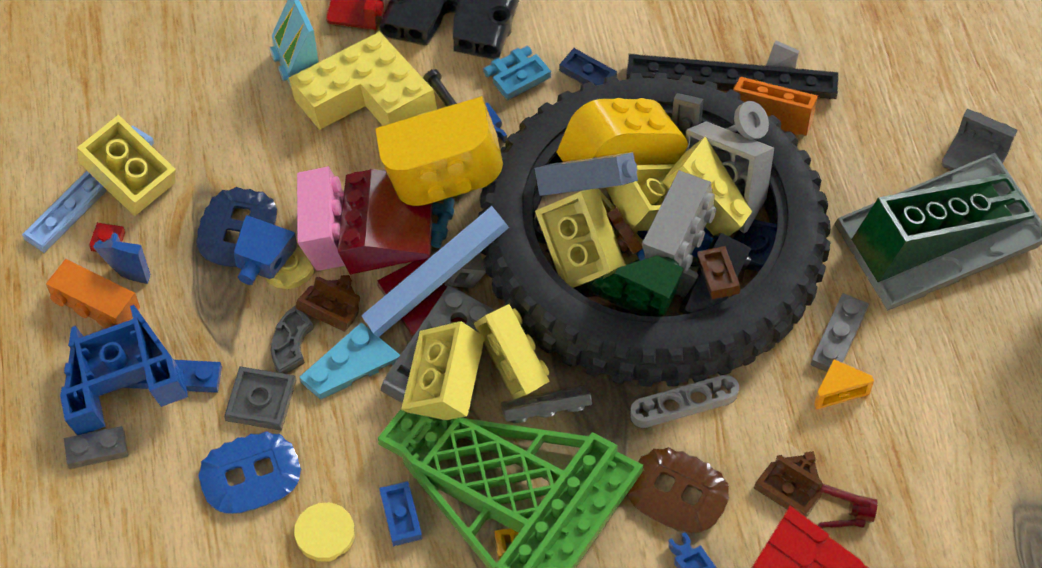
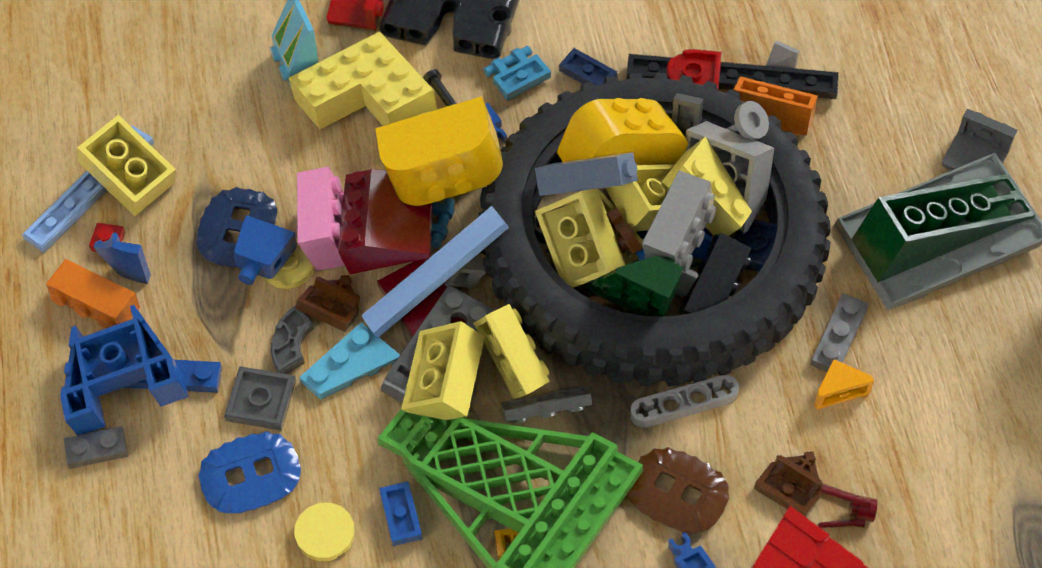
reddish brown plate [697,246,740,299] -> none
none -> red tile [666,49,722,89]

